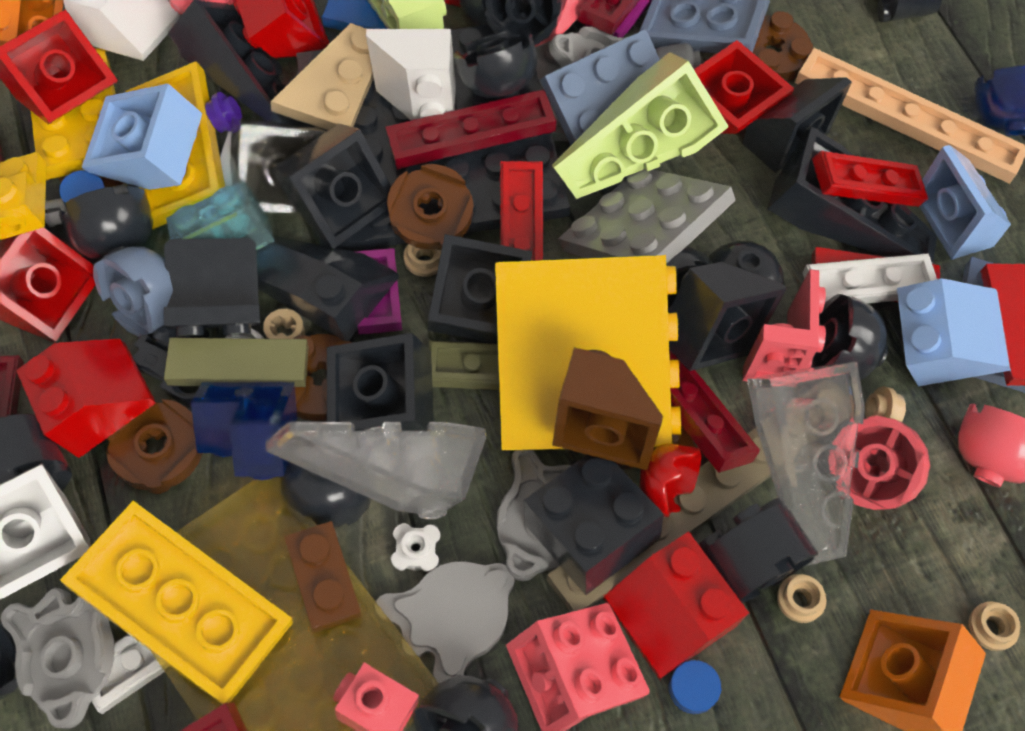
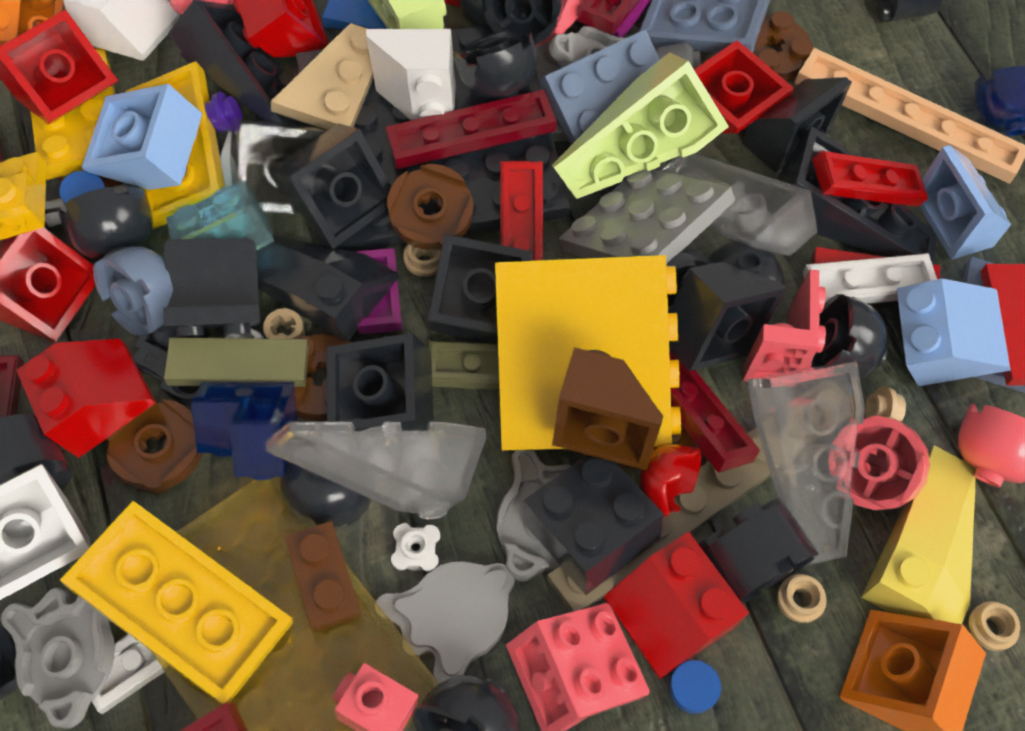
none -> clear wedge [660,153,818,256]
none -> light yellow wedge [861,445,976,624]

